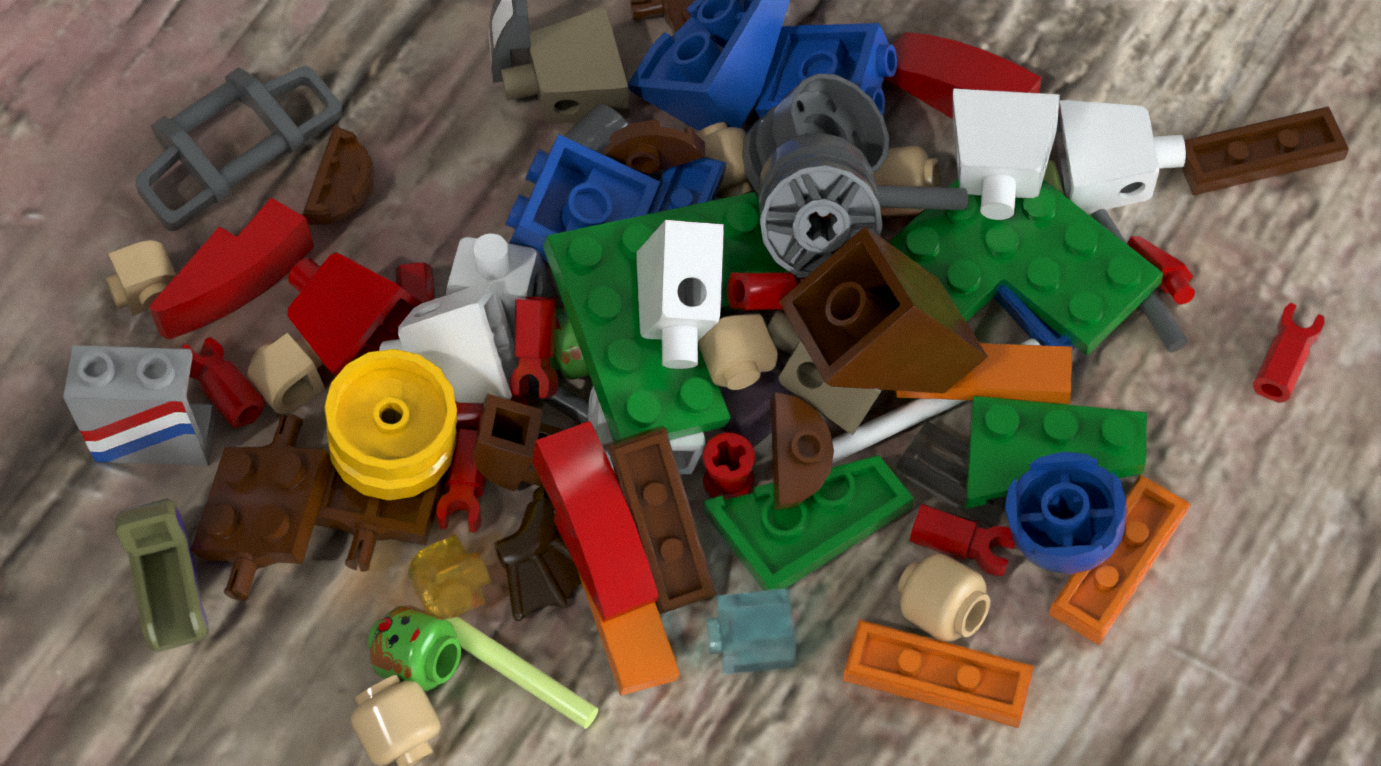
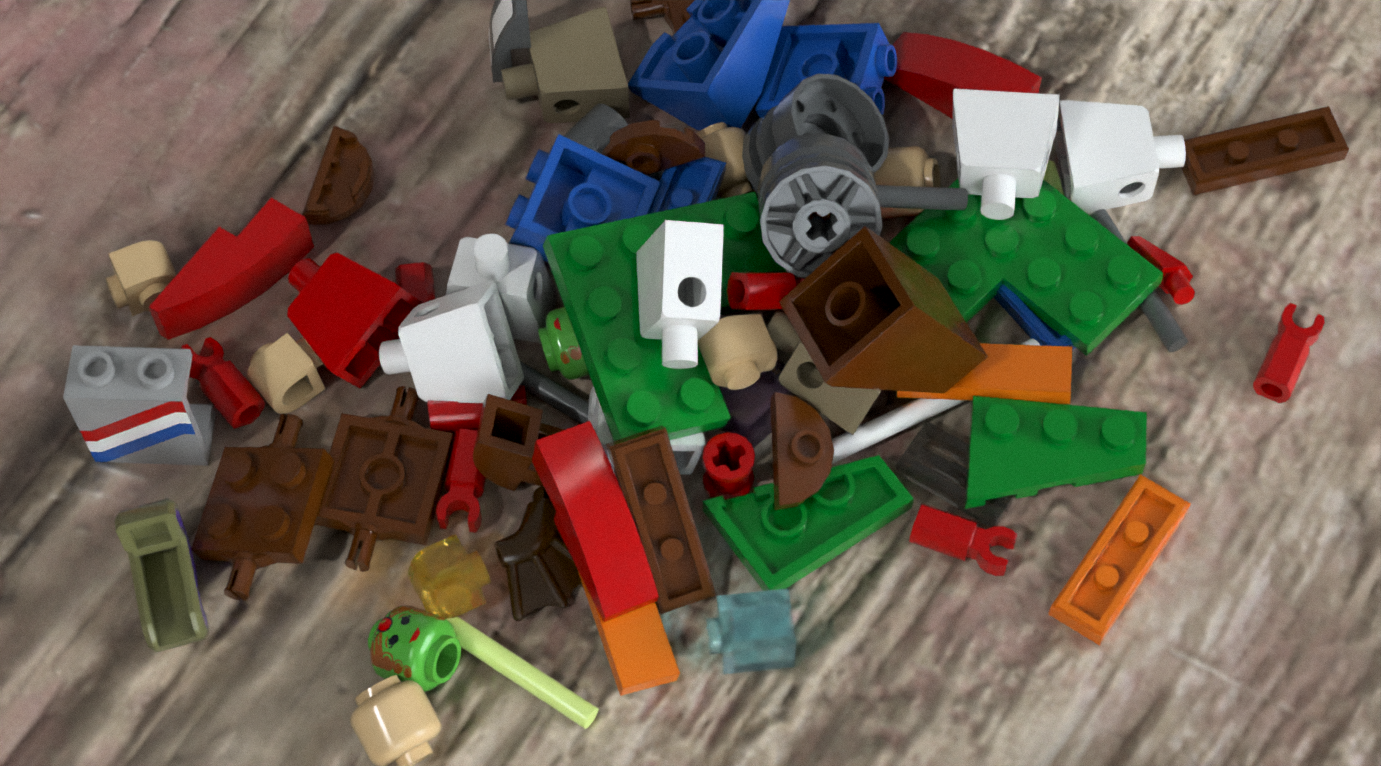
dark grey bar [136,66,342,231] -> none
yellow wheel [324,349,457,501] -> none
red bar [510,296,558,399] -> none
orange tile [843,619,1034,728] -> none
tan head [898,553,990,642] -> none
blue cylinder [1005,452,1127,574] -> none

